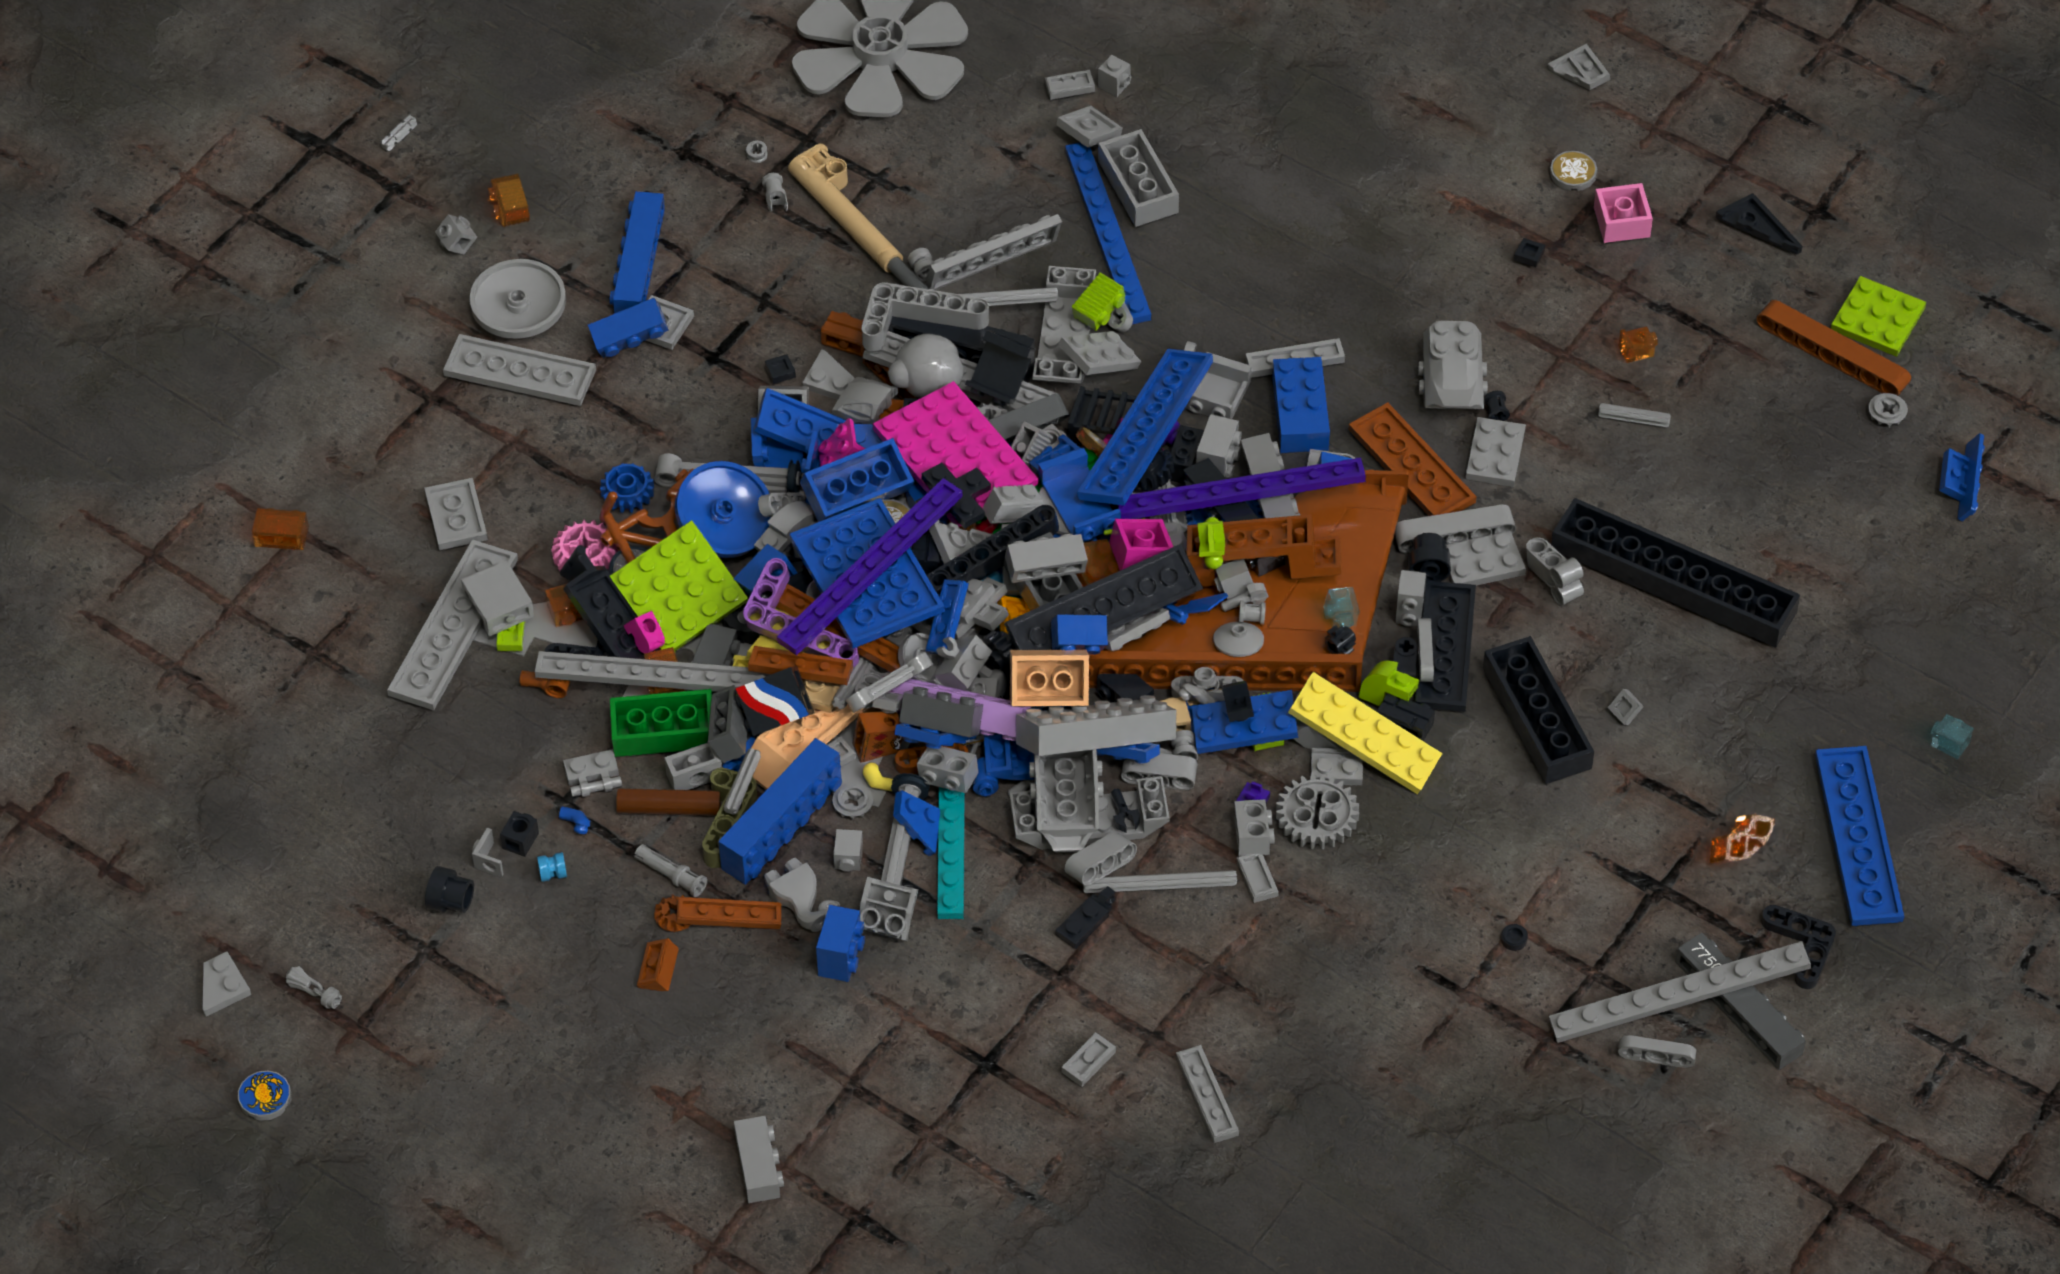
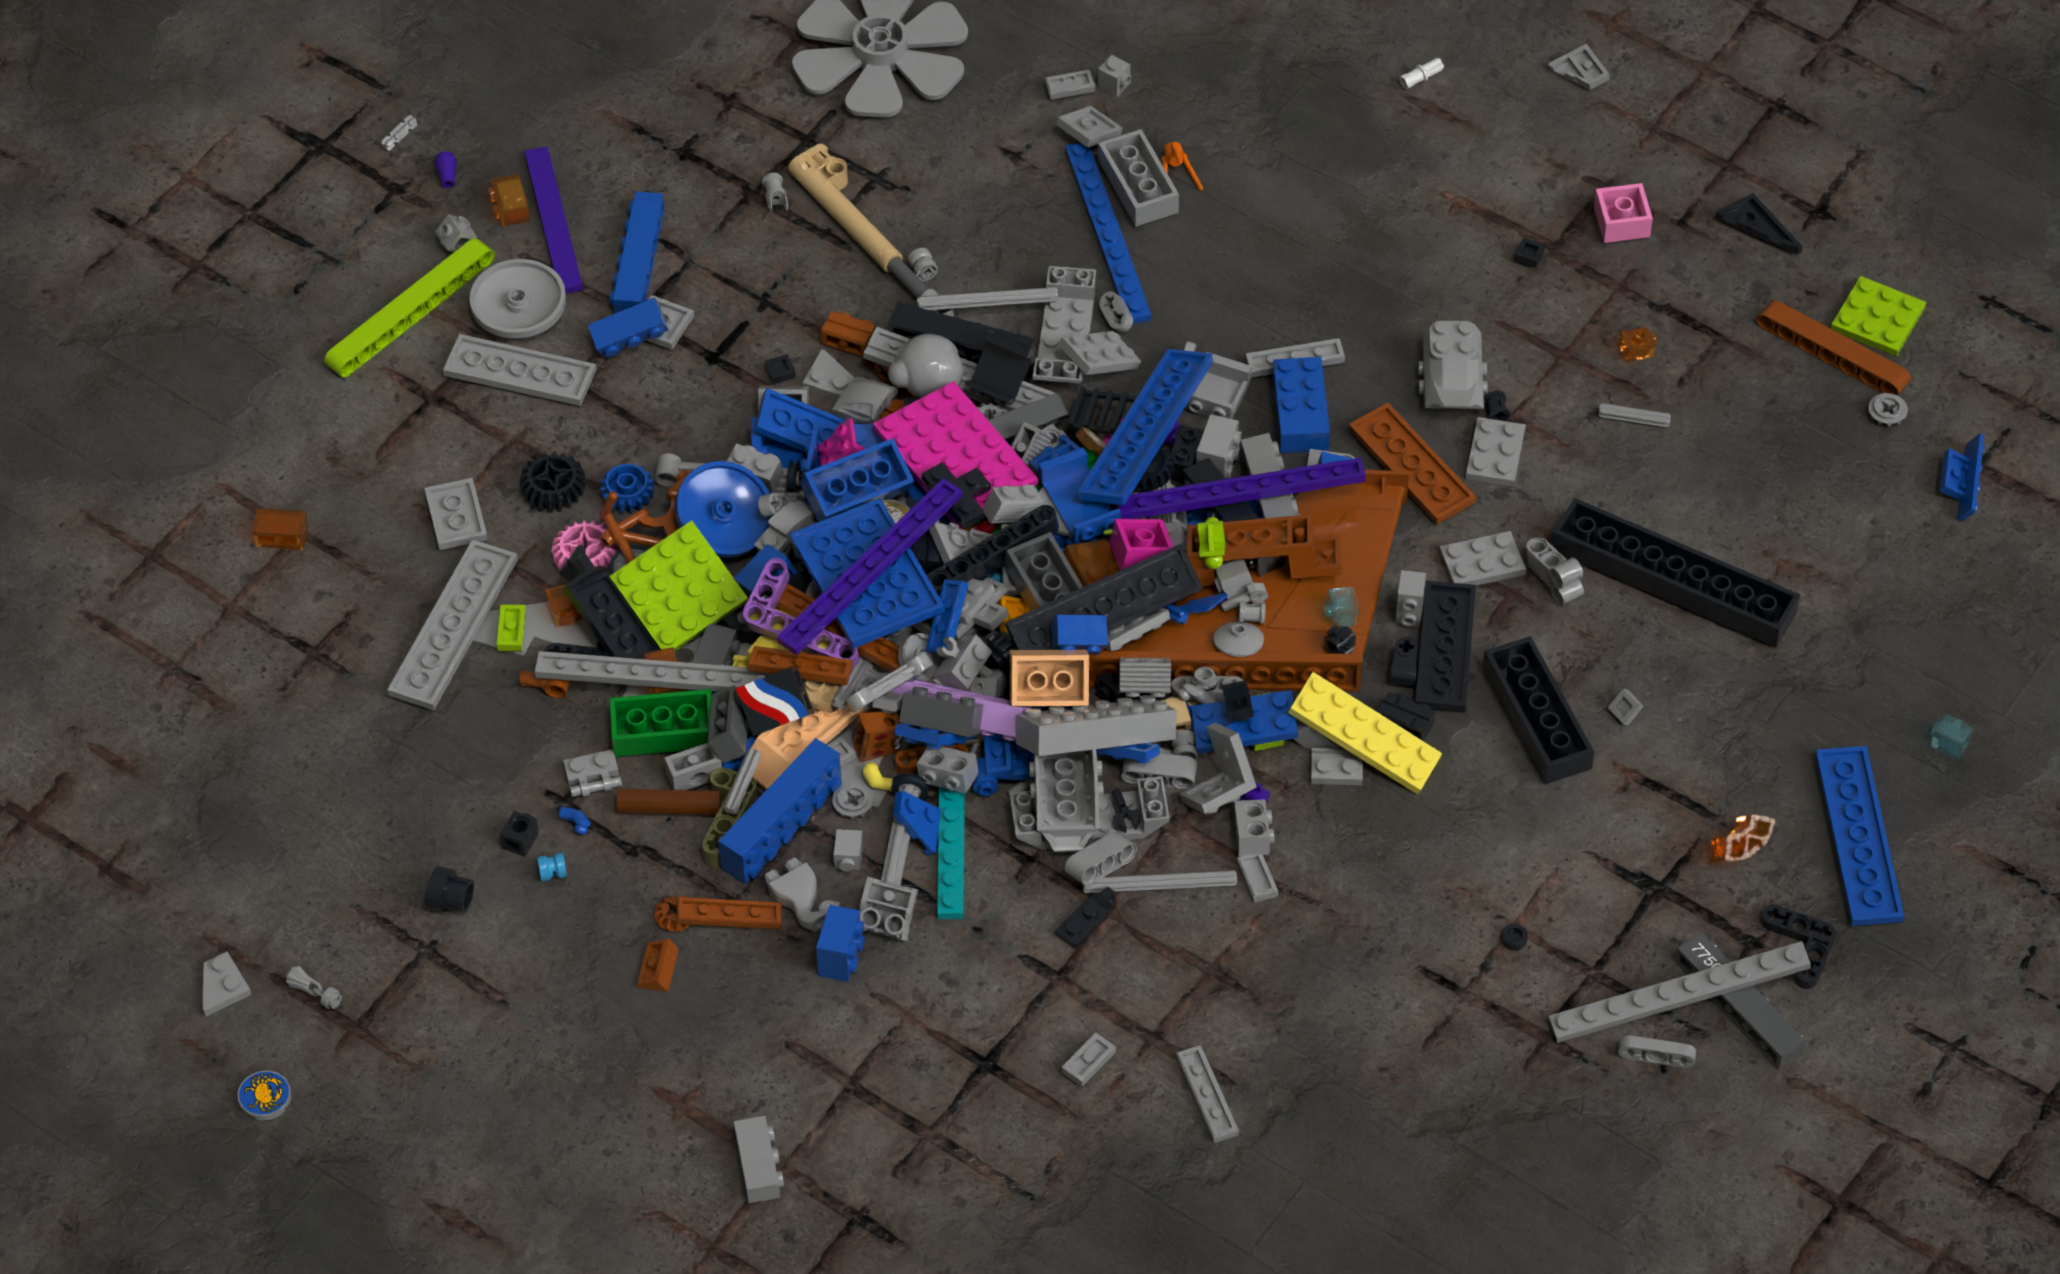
light grey panel [461,560,534,636] -> none
light grey bracket [472,828,504,878] -> none
dark pink leg [624,611,665,654] -> none
light grey pin [634,844,707,897] -> none
light grey bush [746,140,768,163] -> none
light grey beam [862,283,989,351] -> none
light grey plate [925,214,1062,290] -> none
light grey brick [1005,534,1088,583] -> none
lime brick [1072,273,1125,331] -> none
light grey gear [1276,774,1359,849] -> none
lime brick [1359,661,1419,706] -> none
light grey beam [1394,505,1516,553] -> none
black piece [1408,533,1451,583] -> none
light grey beam [1417,618,1434,682] -> none
tile [1550,151,1597,191] -> none
none -> lime beam [324,238,495,378]
none -> dark purple cone [434,151,457,188]
none -> black gear [519,451,586,512]
none -> dark purple tile [524,146,583,294]
none -> light grey brick [727,443,784,493]
none -> light grey brick [1120,657,1171,697]
none -> orange plant [1161,142,1203,191]
none -> light grey bracket [1179,723,1257,814]
none -> white axle [1399,58,1444,90]

